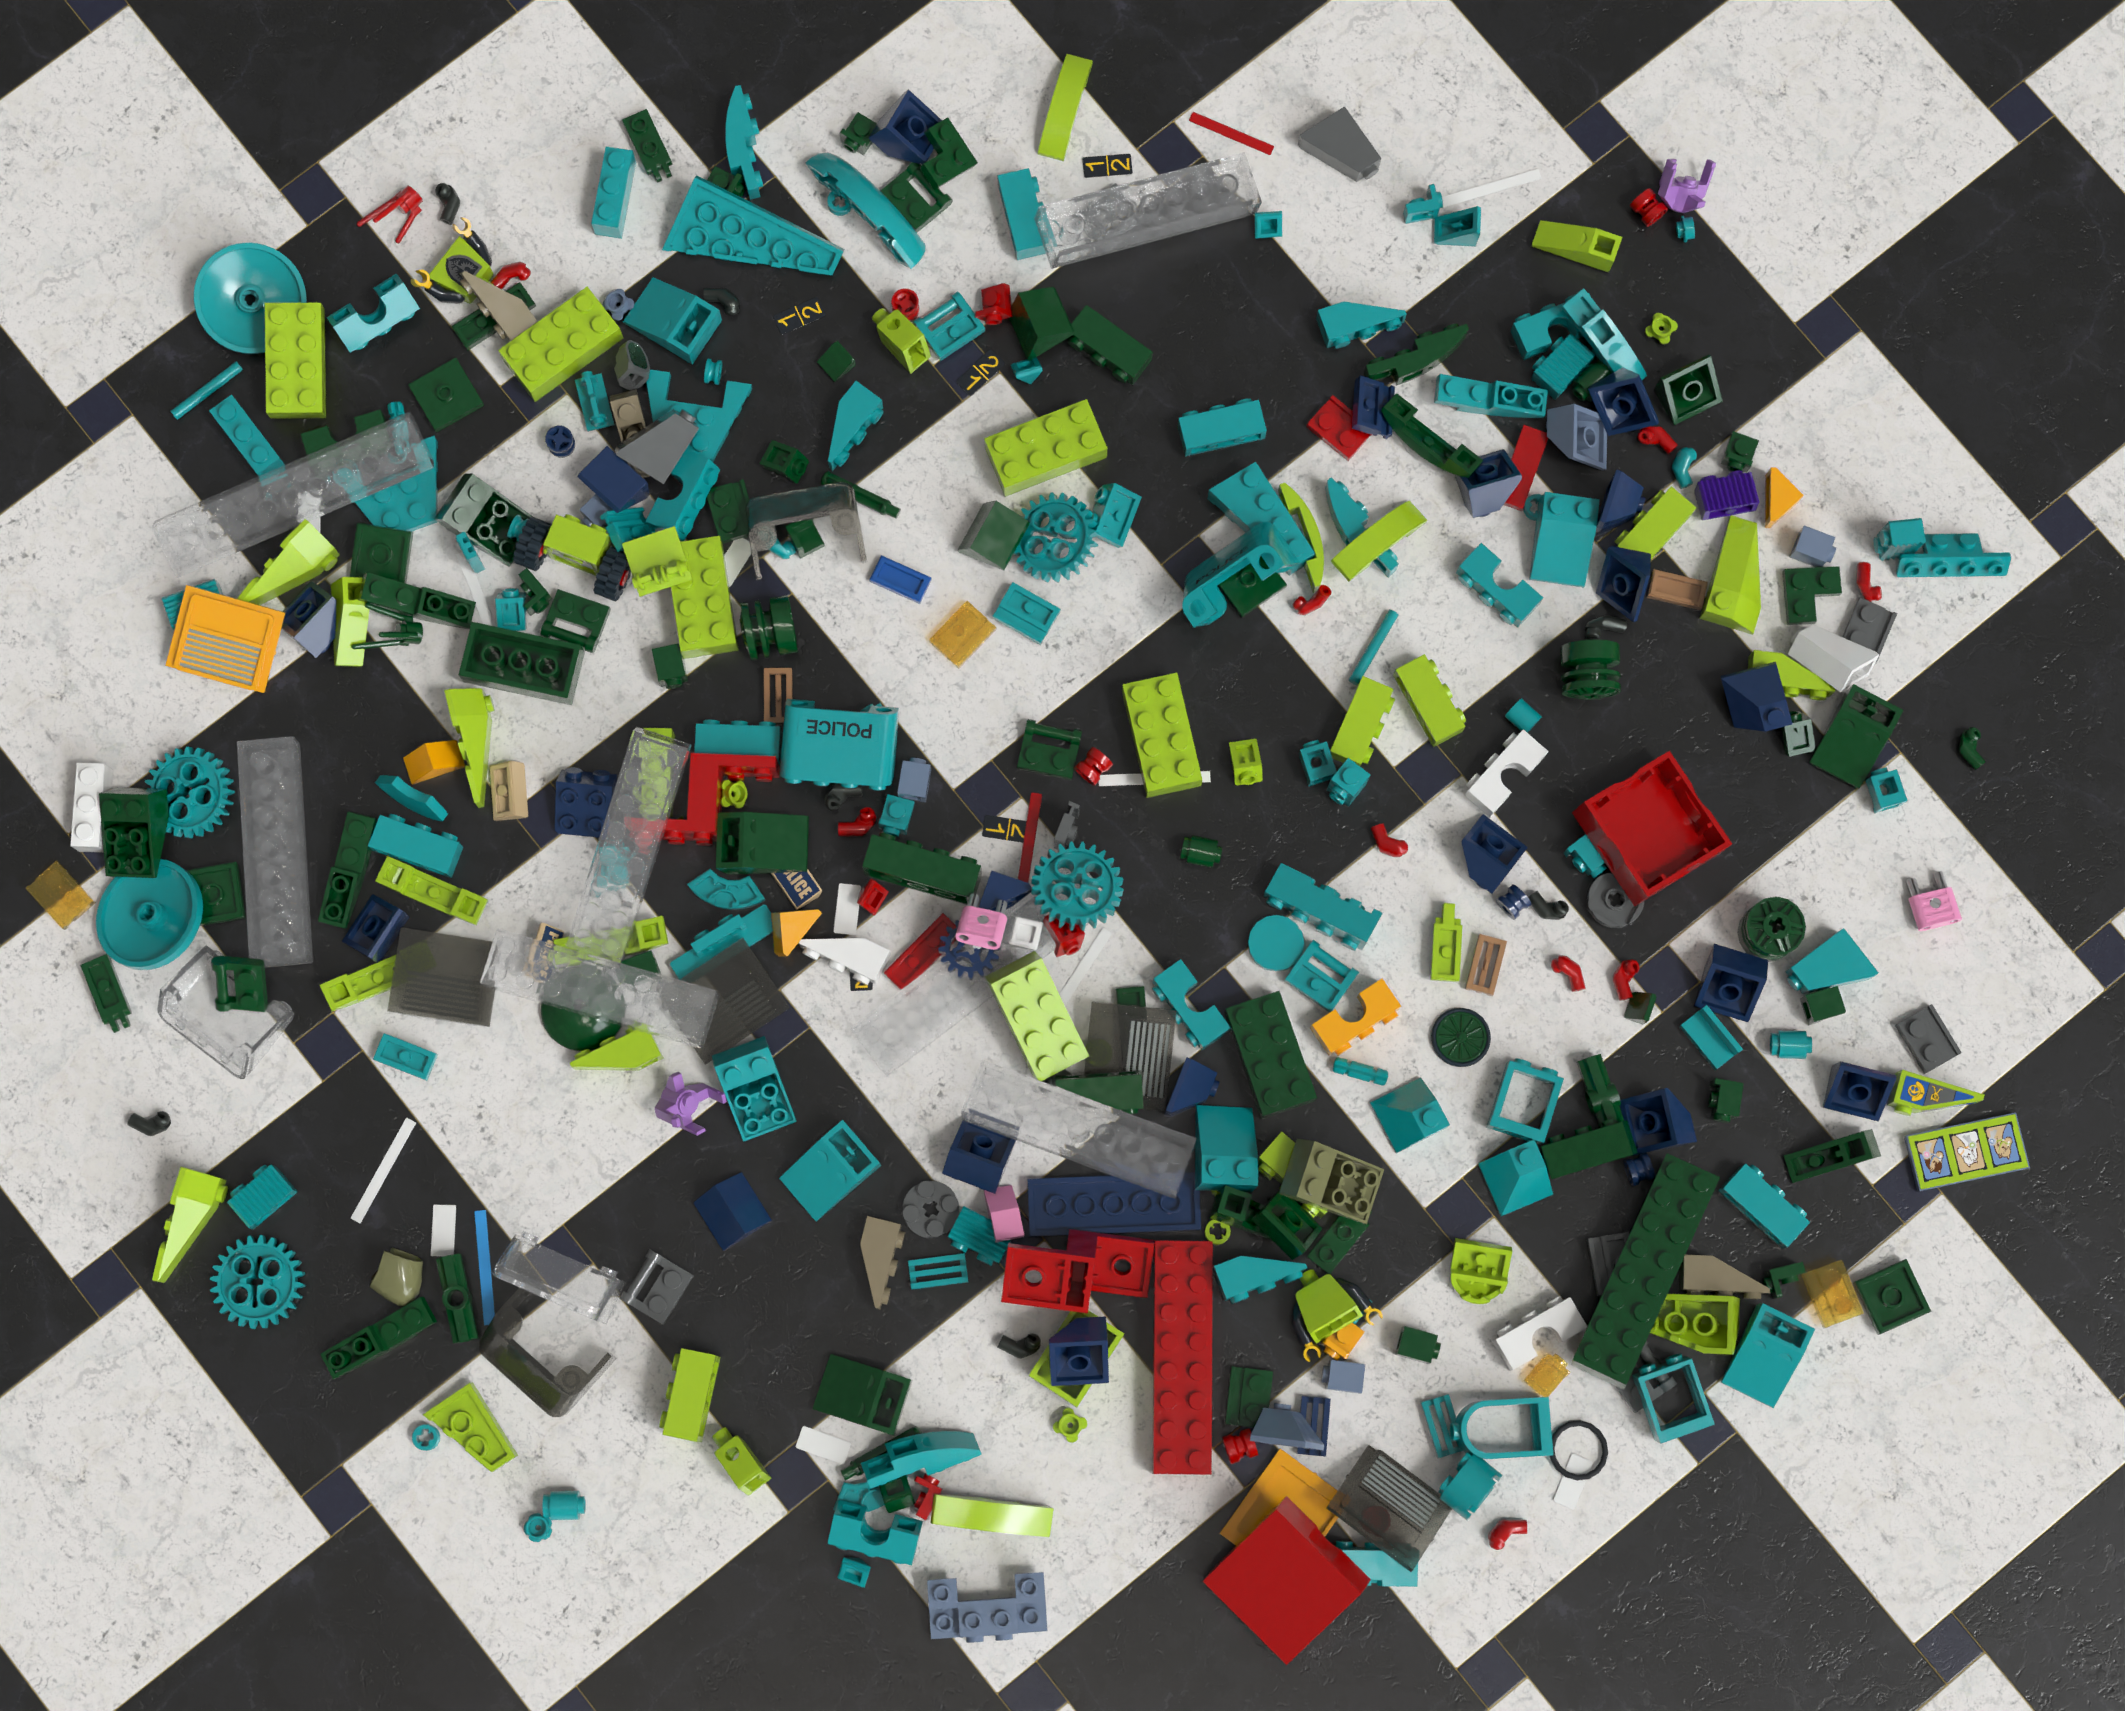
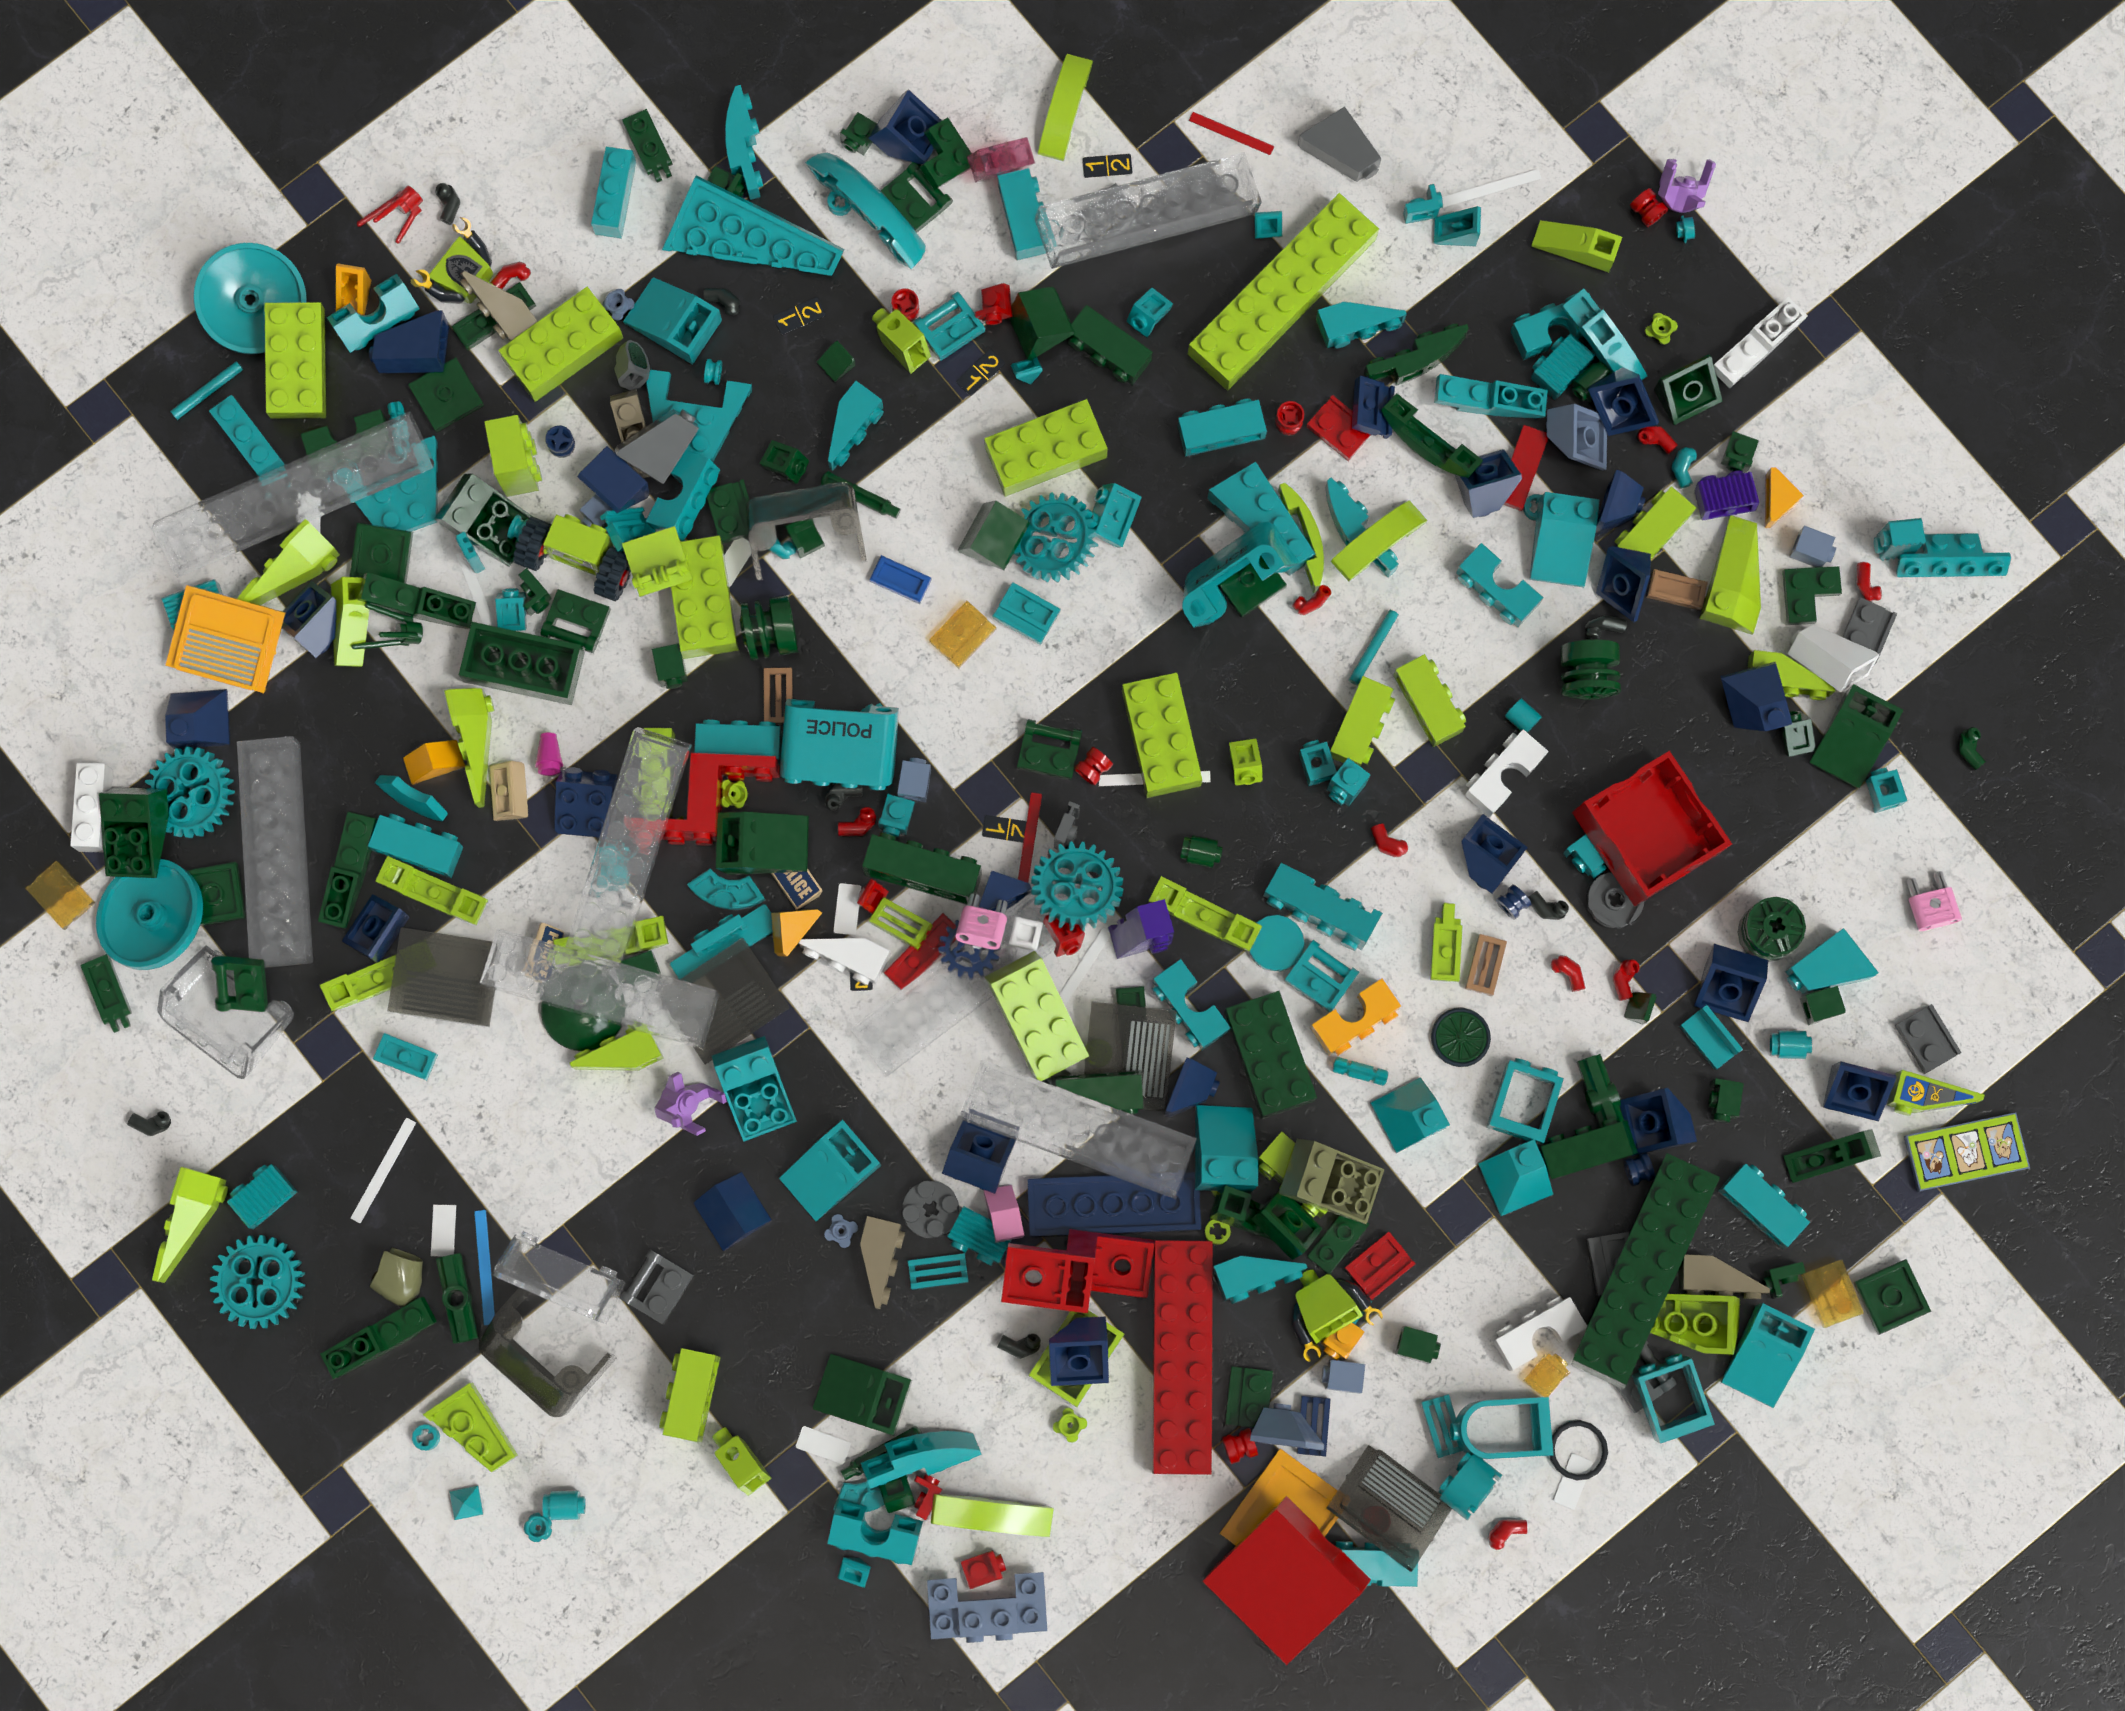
teal hinge [575,371,614,432] -> none
lime slope [1450,1238,1512,1304] -> none
none -> dark blue slope [165,689,230,749]
none -> light orange slope [336,264,372,315]
none -> dark blue slope [369,310,449,373]
none -> teal slope [450,1486,483,1520]
none -> lime brick [485,415,542,497]
none -> dark pink cone [535,732,563,776]
none -> sand blue plate [824,1214,858,1248]
none -> lime tile [869,897,933,950]
none -> red bracket [961,1550,1006,1590]
none -> clear pink brick [967,137,1035,183]
none -> dark purple wedge [1108,899,1174,959]
none -> teal bracket [1127,288,1173,337]
none -> lime slope [1149,876,1262,952]
none -> lime brick [1188,193,1379,391]
none -> red wheel [1275,401,1304,435]
none -> red plate [1344,1232,1416,1300]
none -> white slope [1714,297,1808,388]

